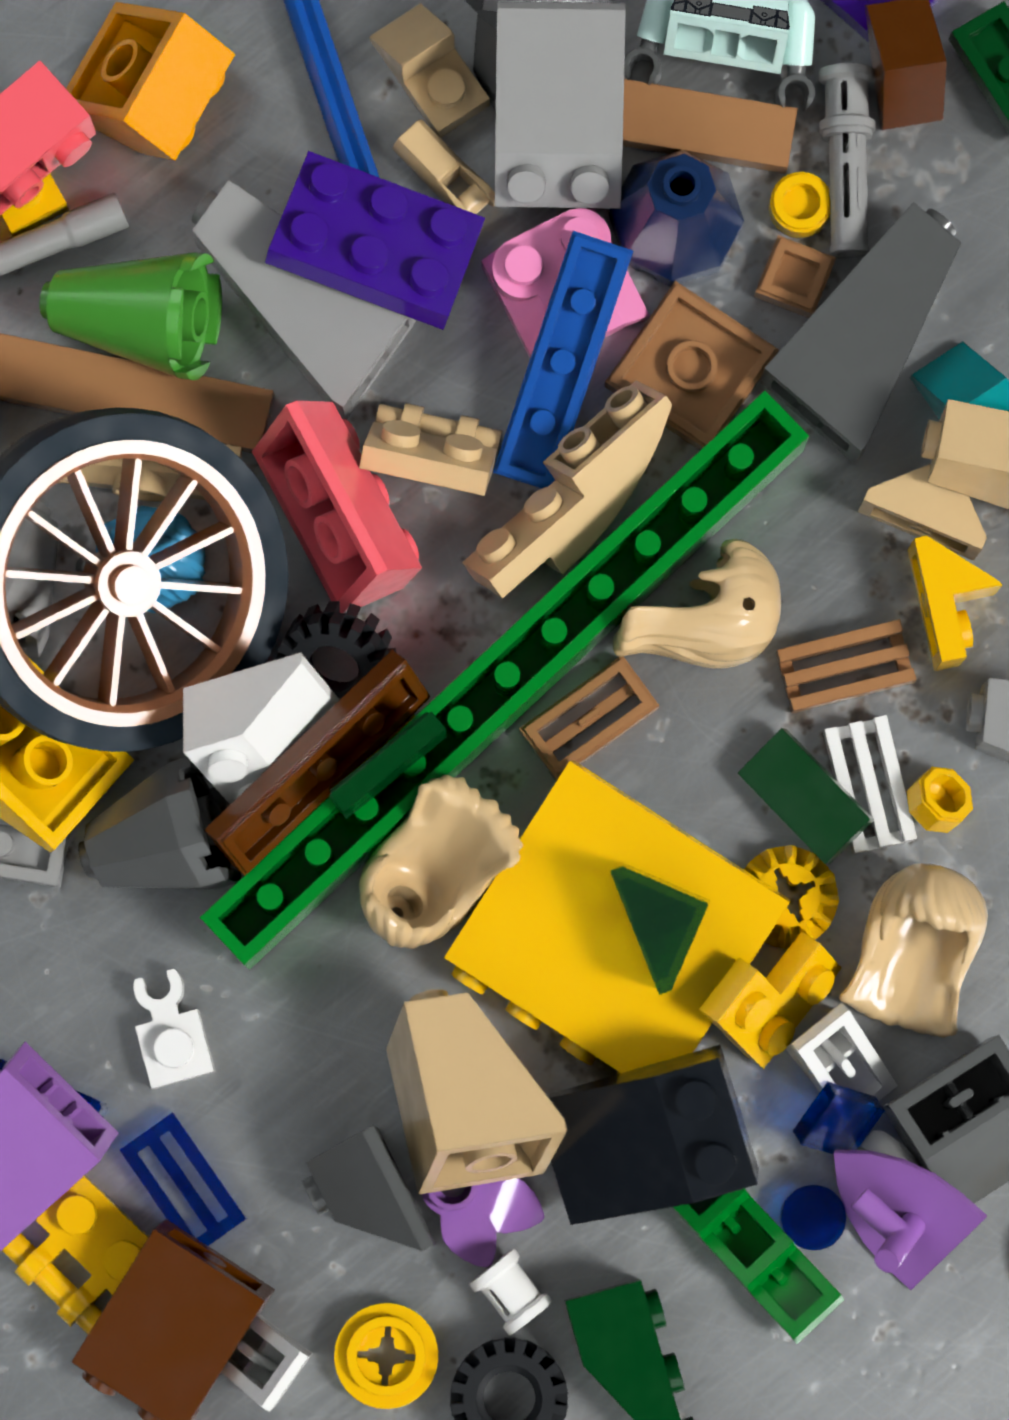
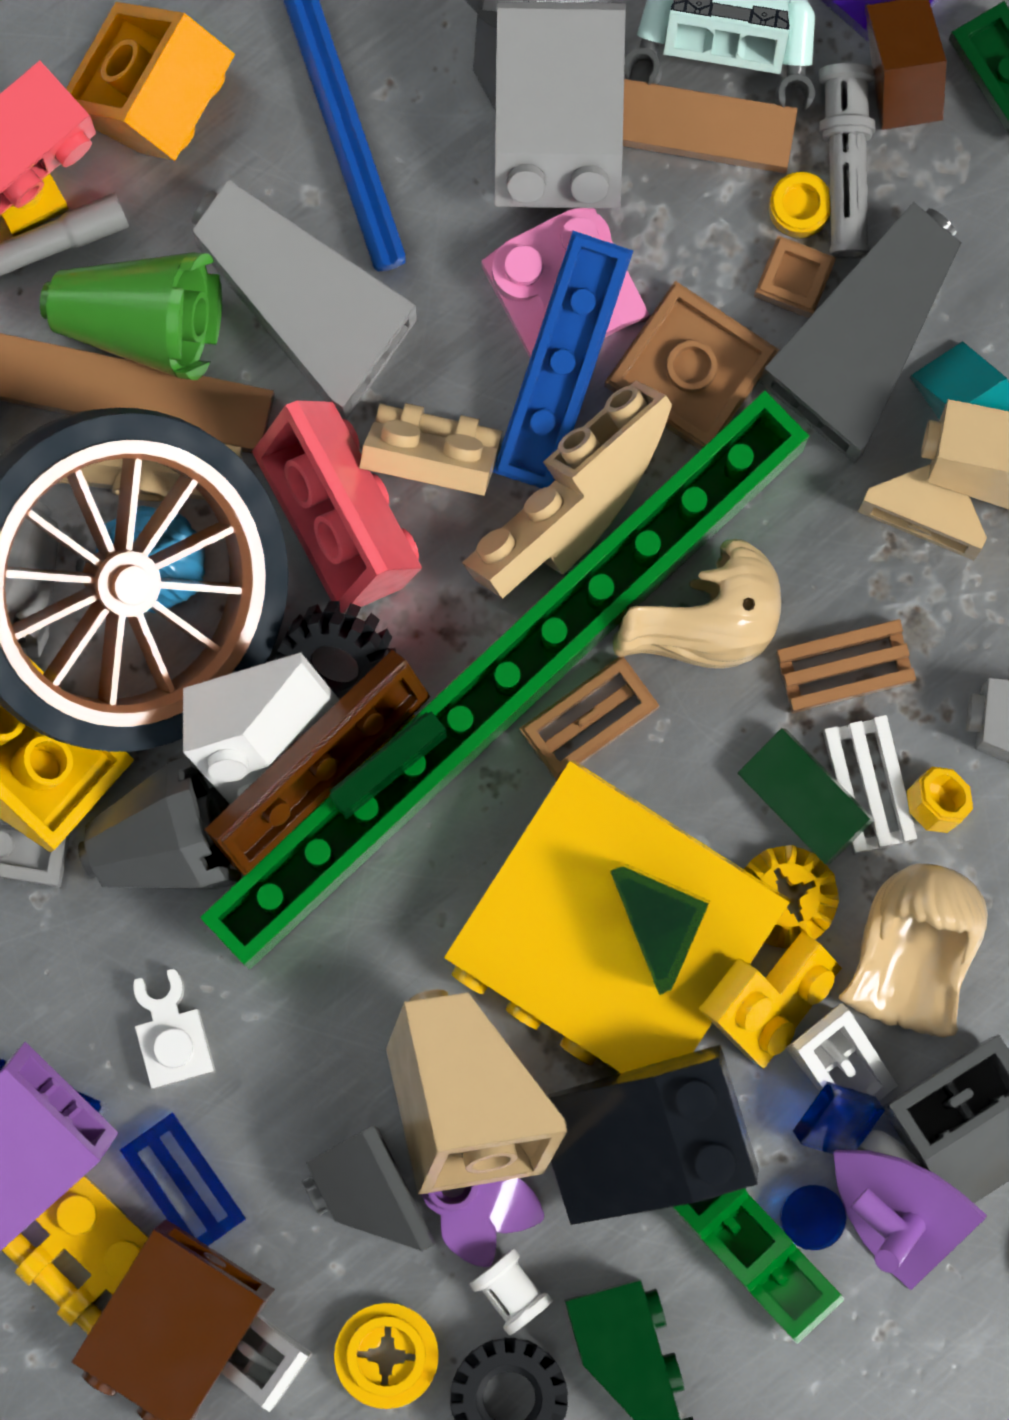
dark purple plate [265,151,485,330] -> none
tan piece [359,774,523,949] -> none
tan slope [369,3,490,138] -> none
tan bar [393,119,495,214] -> none
dark blue cone [609,150,744,287] -> none
yellow slope [907,536,1002,671] -> none

